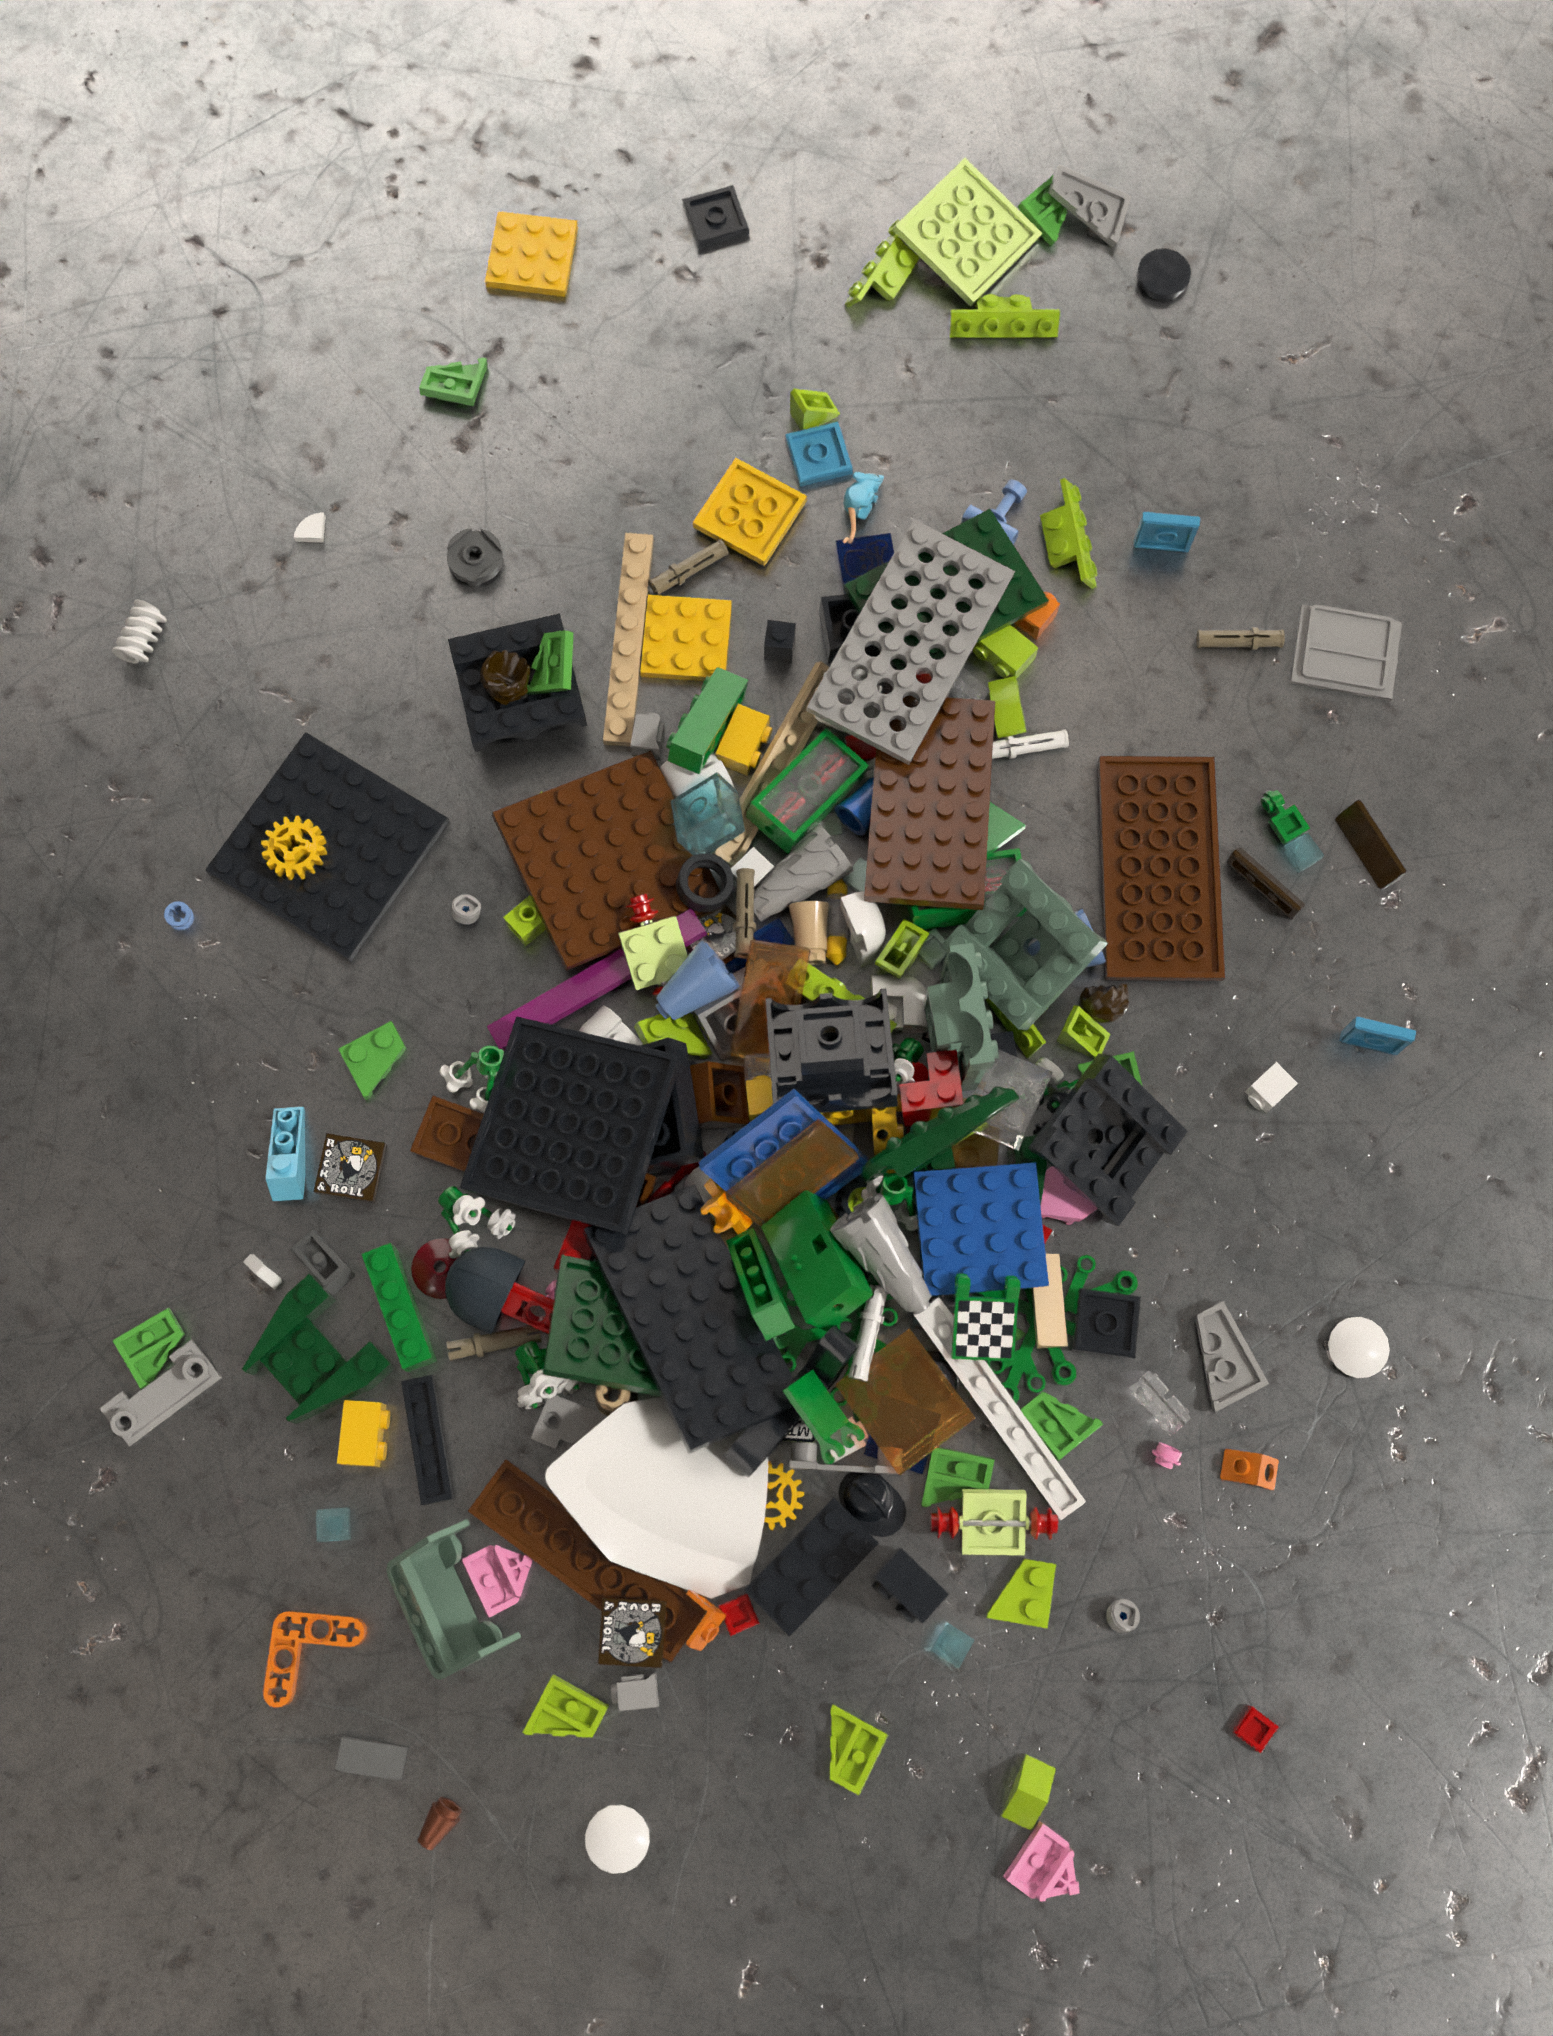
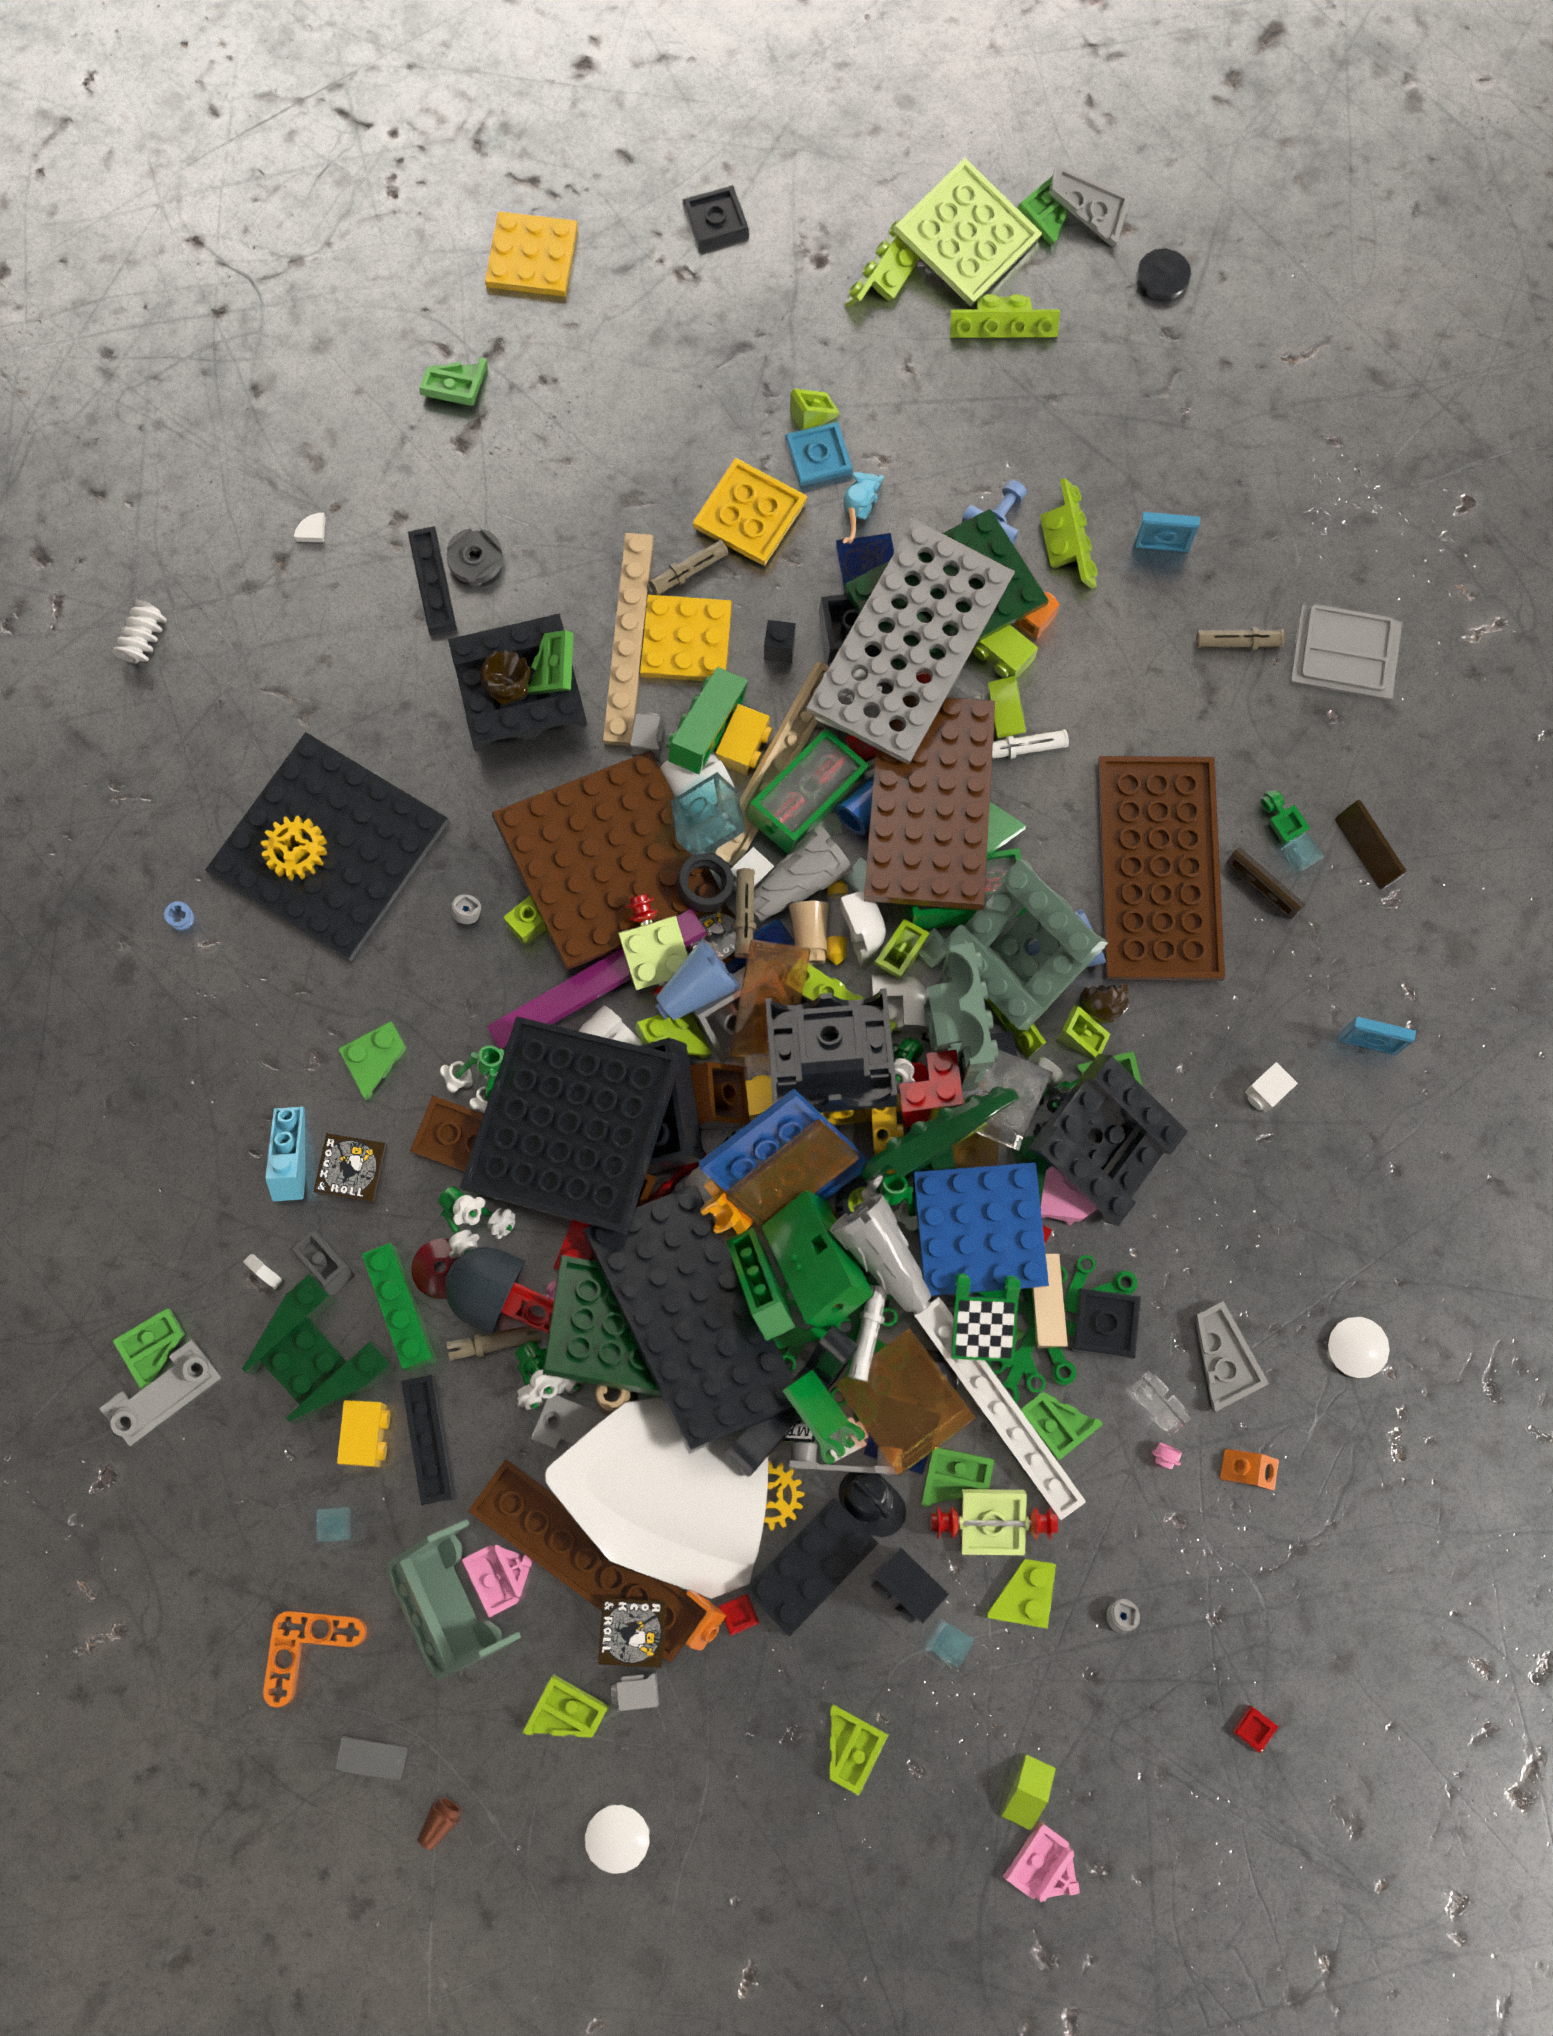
none -> black tile [408,526,457,636]

